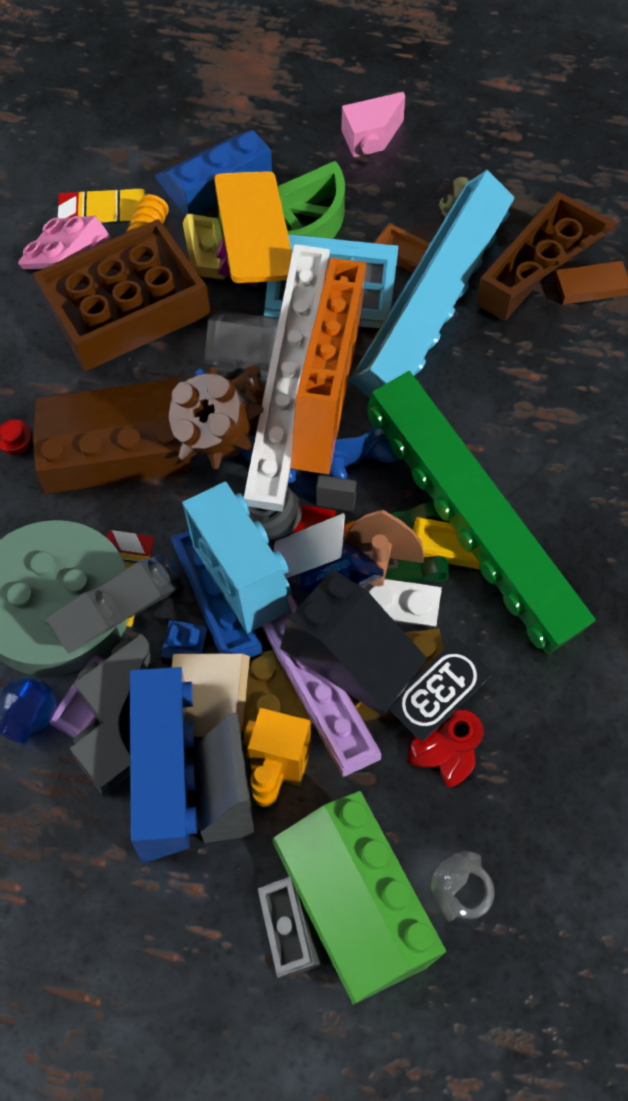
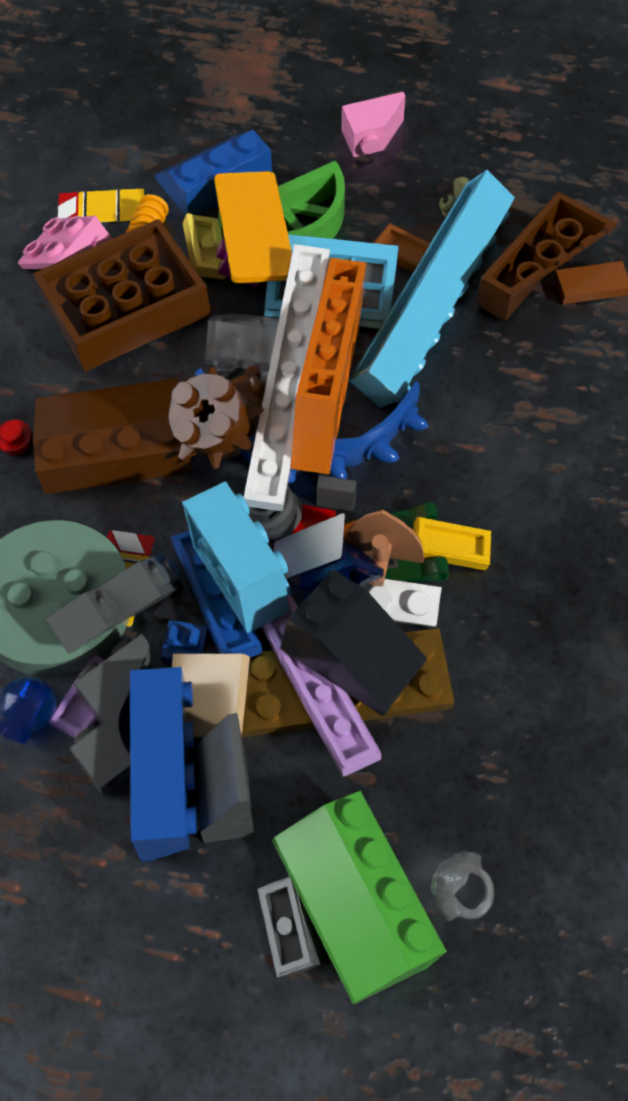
light orange brick [243,708,311,807] -> none
green brick [367,370,596,656] -> none
black sticker [389,638,493,743] -> none
red plate [407,710,484,788] -> none

